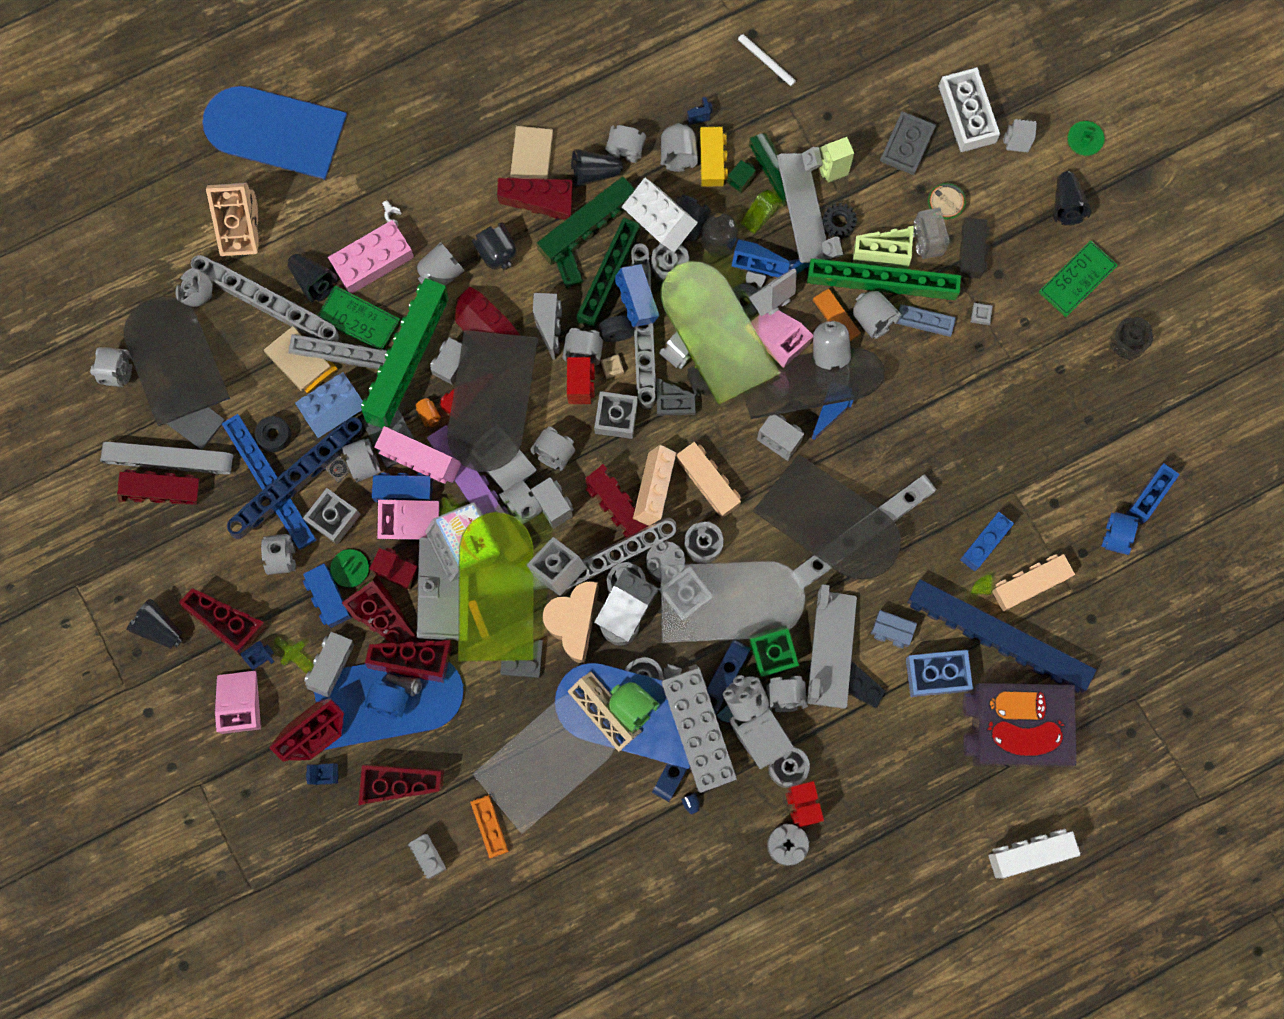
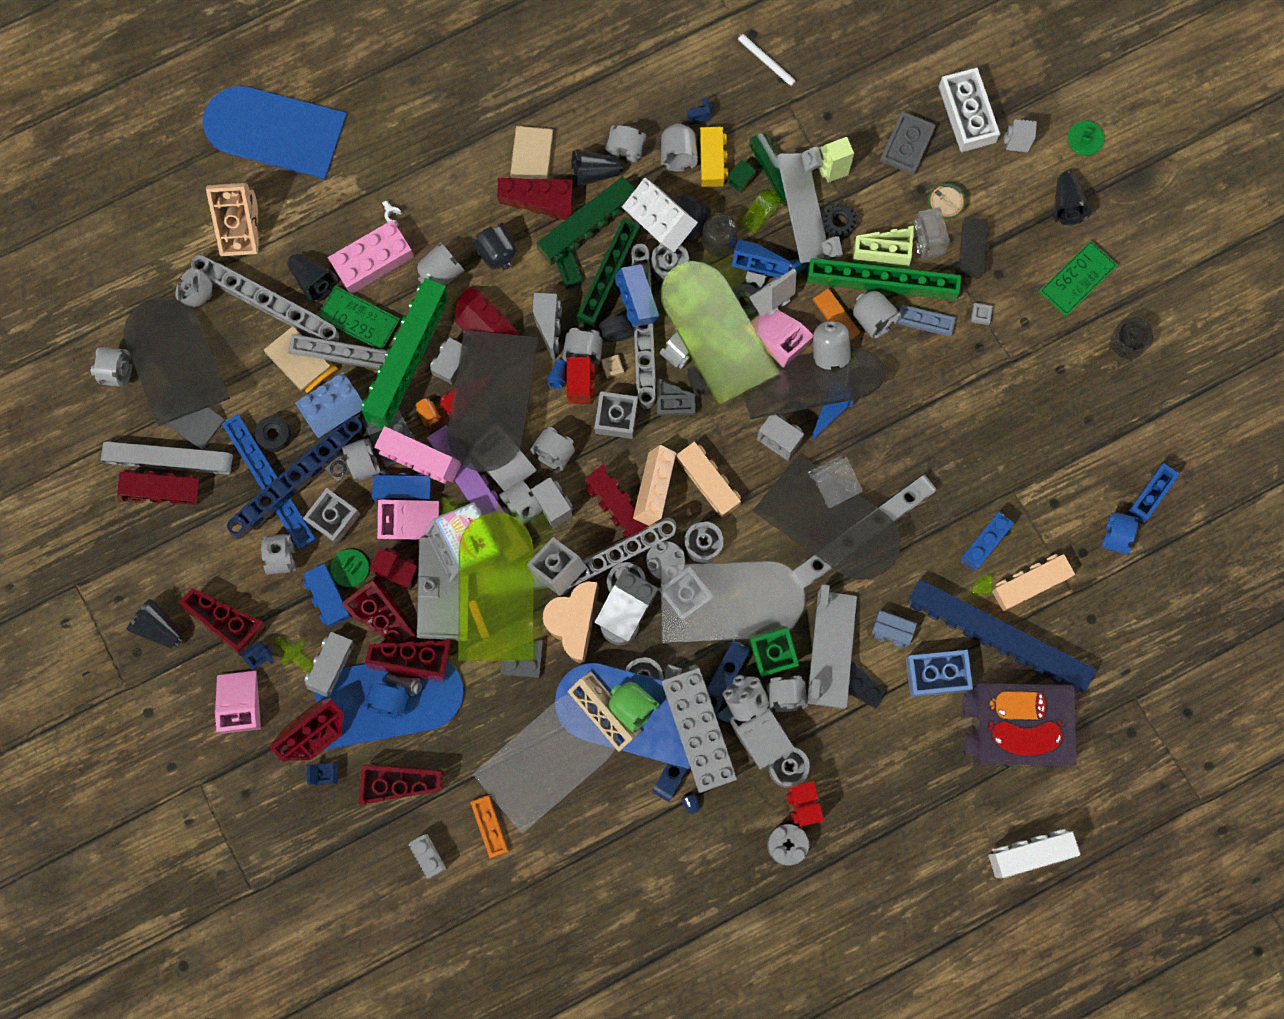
none -> blue cone [547,359,567,389]
none -> clear bracket [808,455,863,508]

